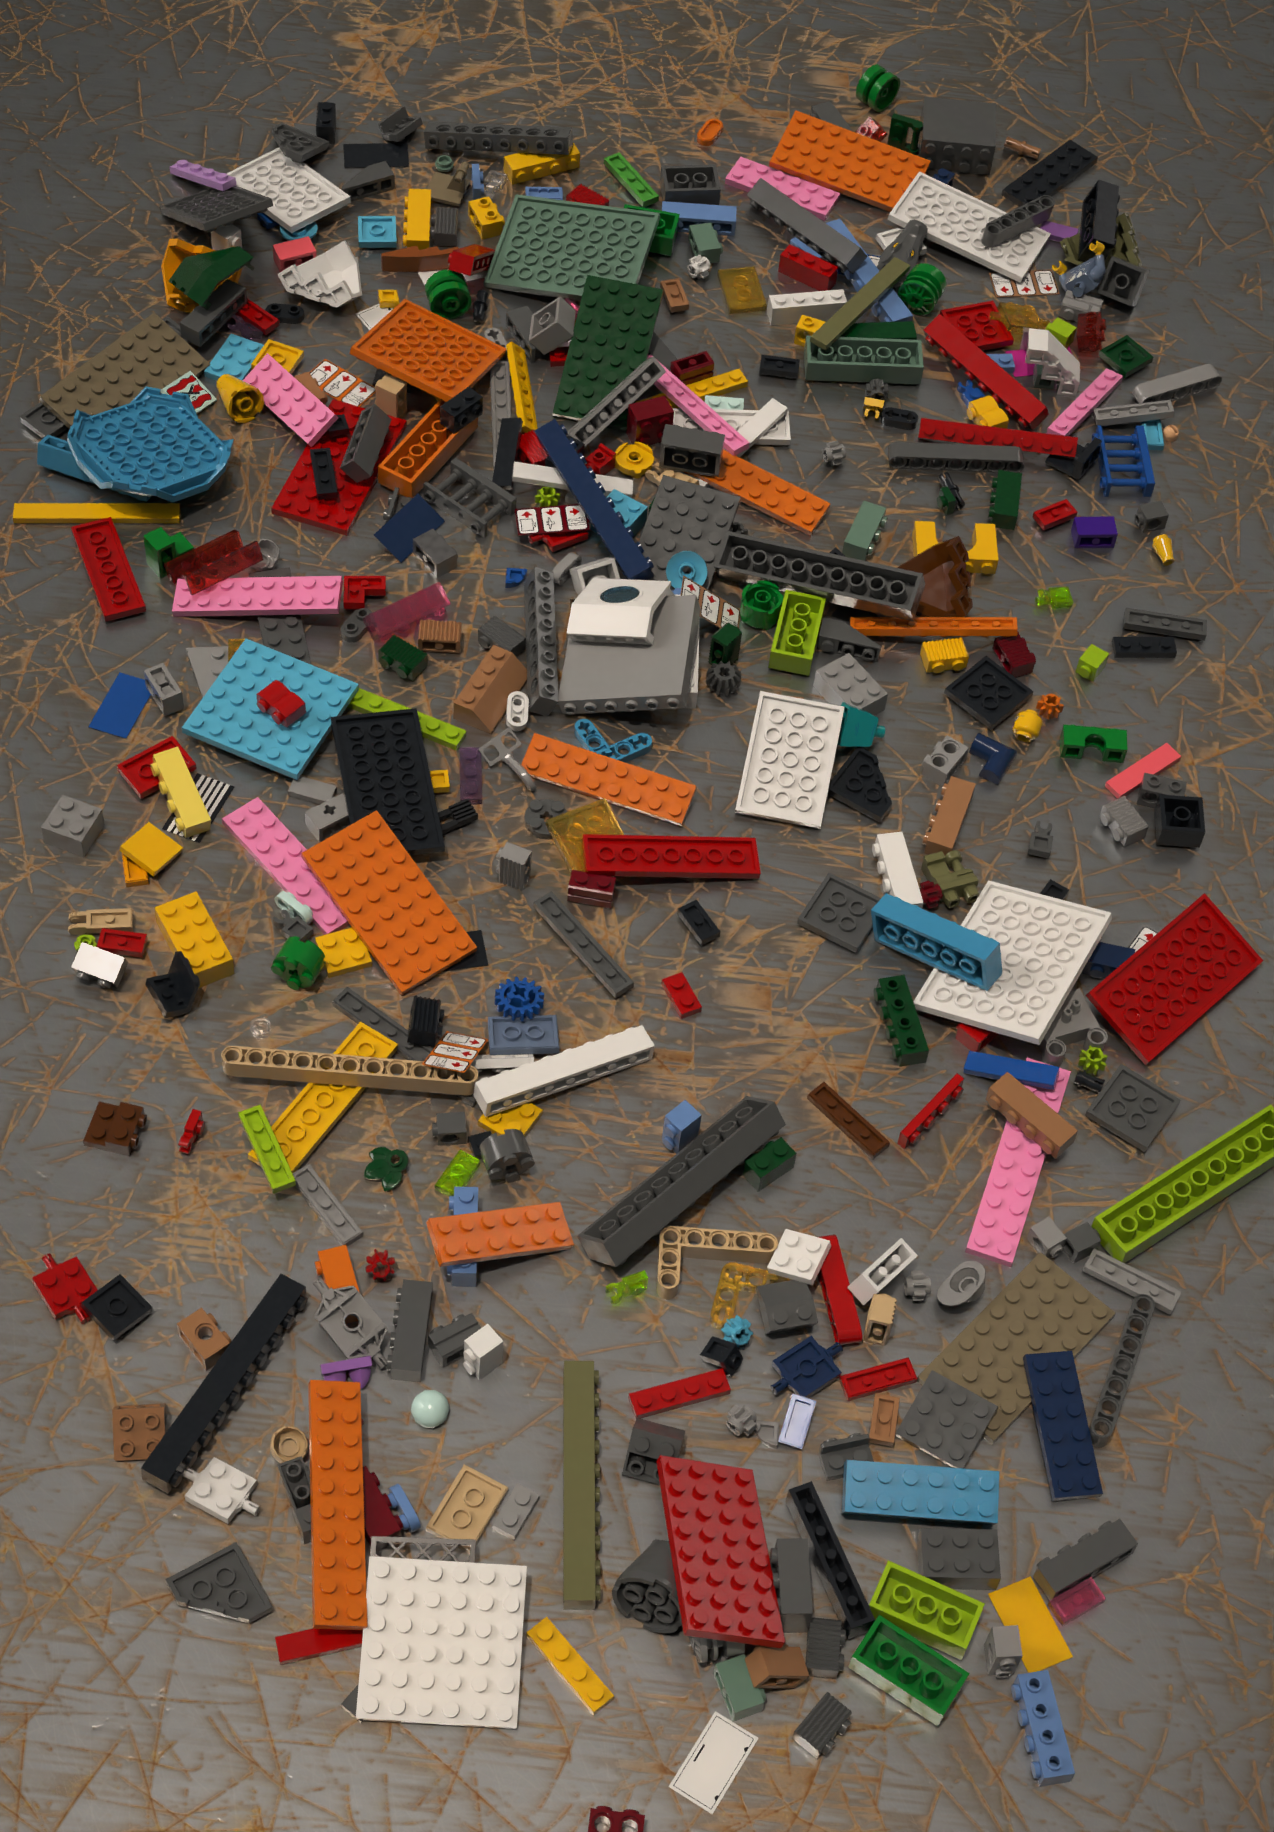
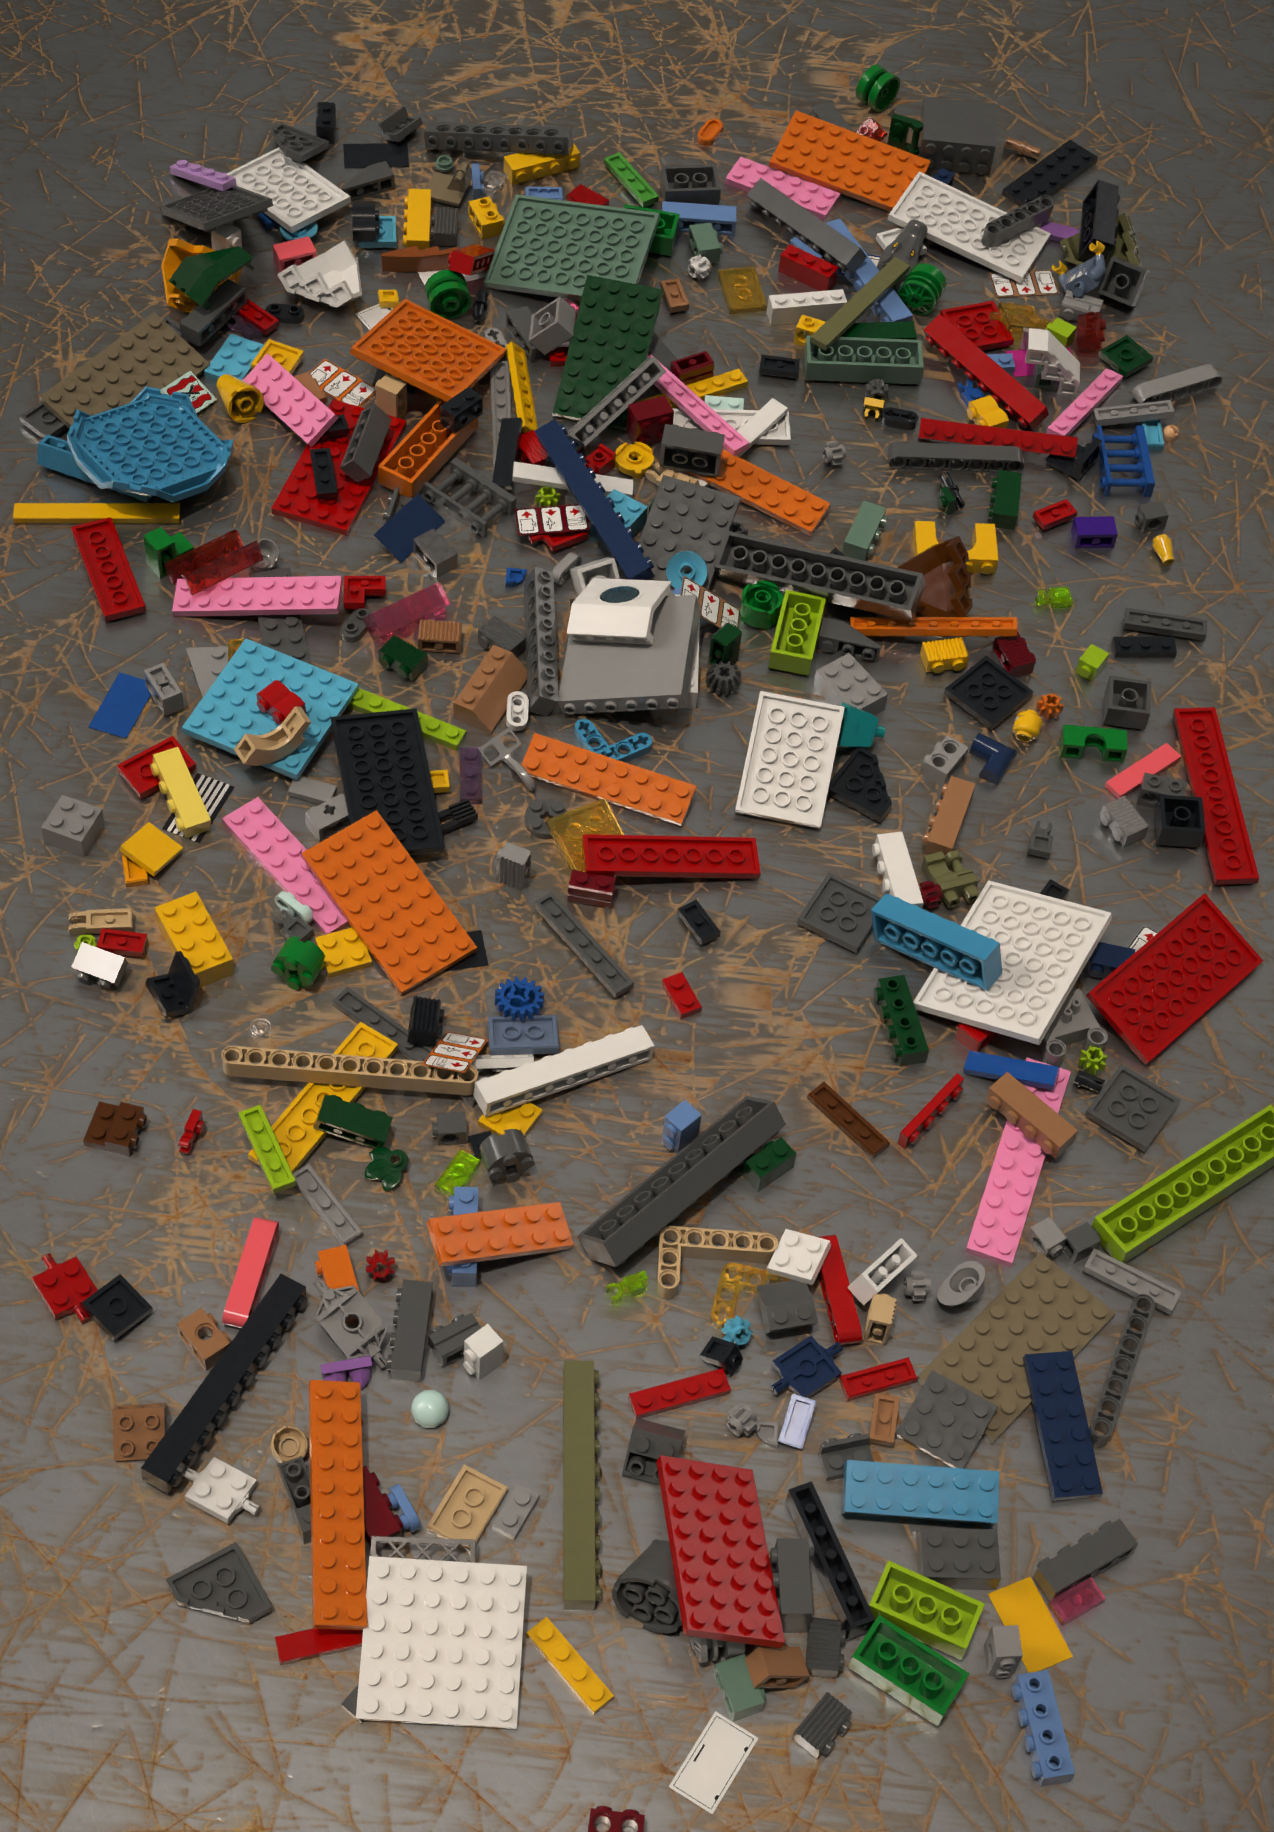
none -> coral beam [222,1217,279,1328]
none -> tan arch [234,706,312,766]
none -> dark green brick [313,1094,393,1149]
none -> black brick [352,204,379,241]
none -> dark grey brick [1103,676,1151,730]
none -> red plate [1173,707,1259,885]

